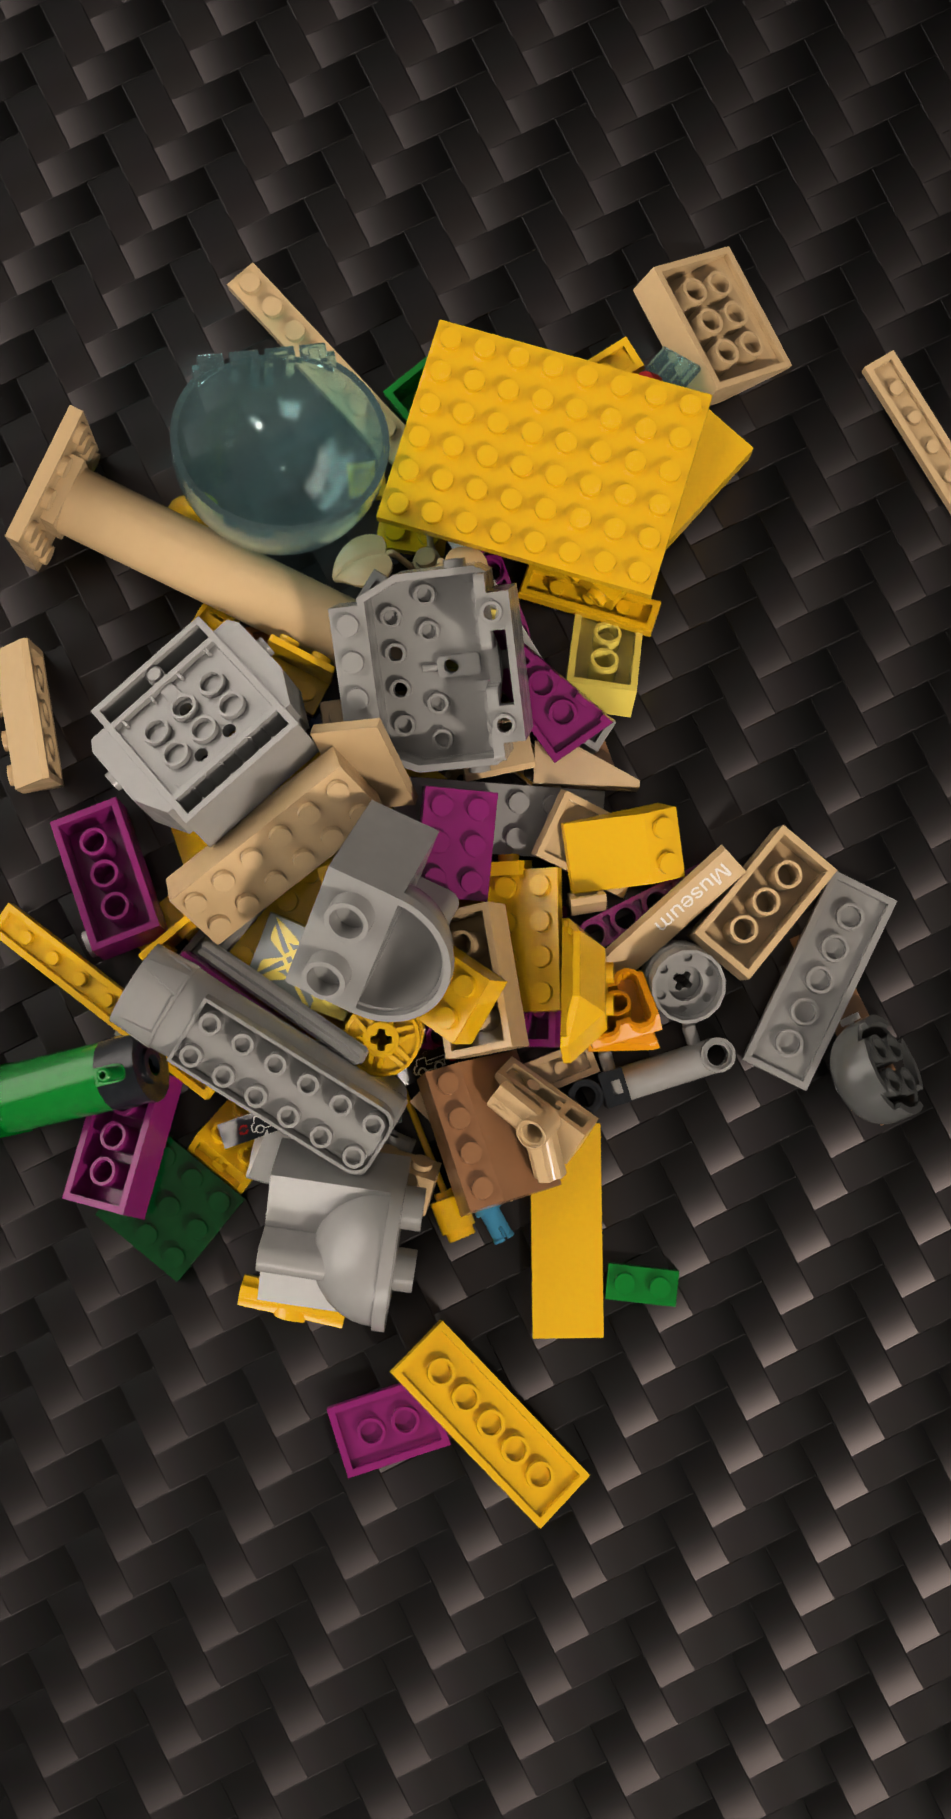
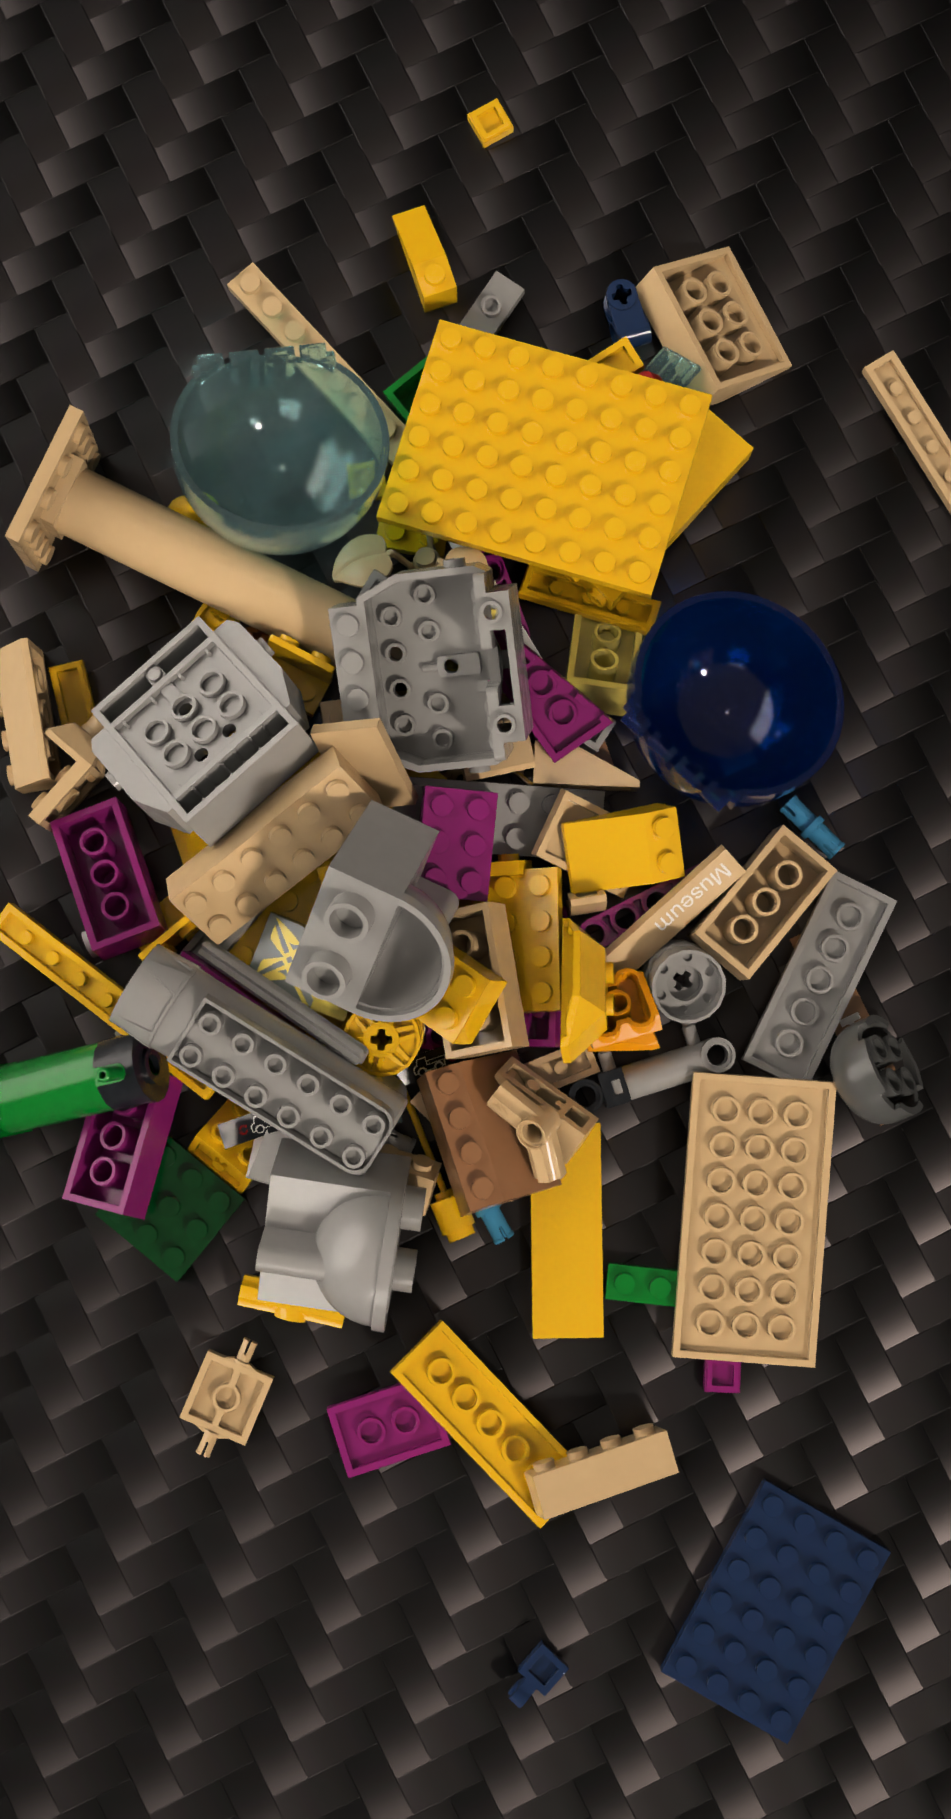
none -> tan plate [28,715,105,833]
none -> yellow tile [48,660,95,727]
none -> tan plate [179,1337,275,1458]
none -> yellow slope [392,205,457,313]
none -> light grey plate [459,271,525,335]
none -> yellow tile [467,98,514,148]
none -> dark blue plate [508,1640,569,1709]
none -> tan brick [524,1423,679,1520]
none -> dark blue piece [603,279,652,348]
none -> clear blue windscreen [620,591,844,812]
none -> dark blue plate [660,1478,891,1744]
none -> tan plate [671,1071,836,1368]
none -> magenta tile [703,1359,741,1393]
none -> dark azure pin [780,795,845,860]

